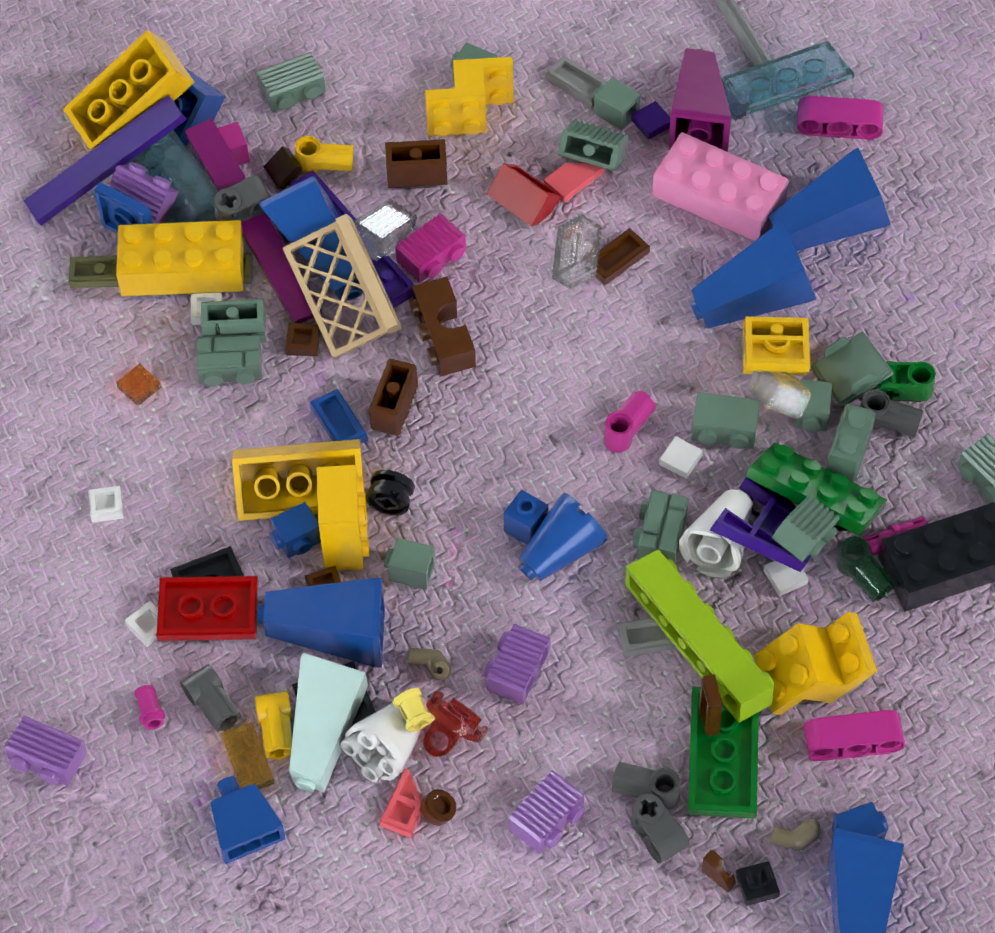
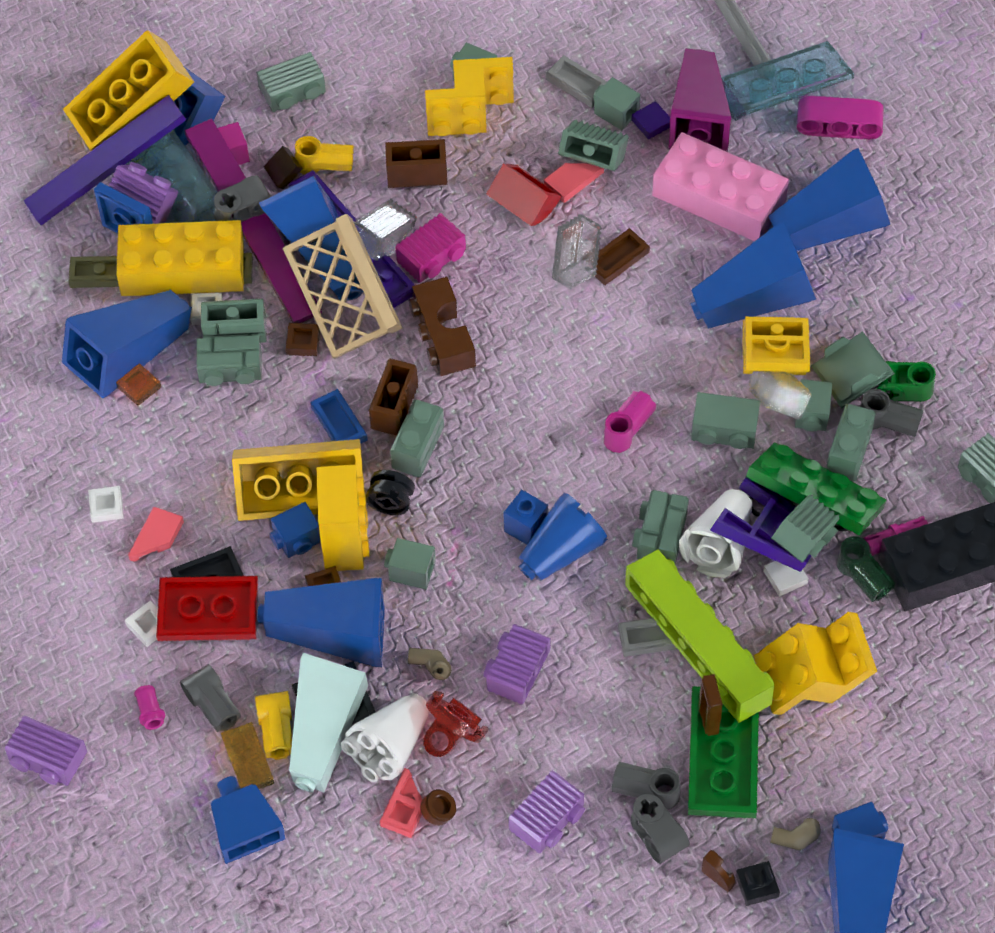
light yellow bush [392,688,434,733] -> none
white tile [659,436,703,479] -> none
dark pink beam [803,710,906,761] -> none
none -> blue slope [62,290,192,398]
none -> coral tile [128,507,184,562]
none -> sand green brick [390,399,444,477]

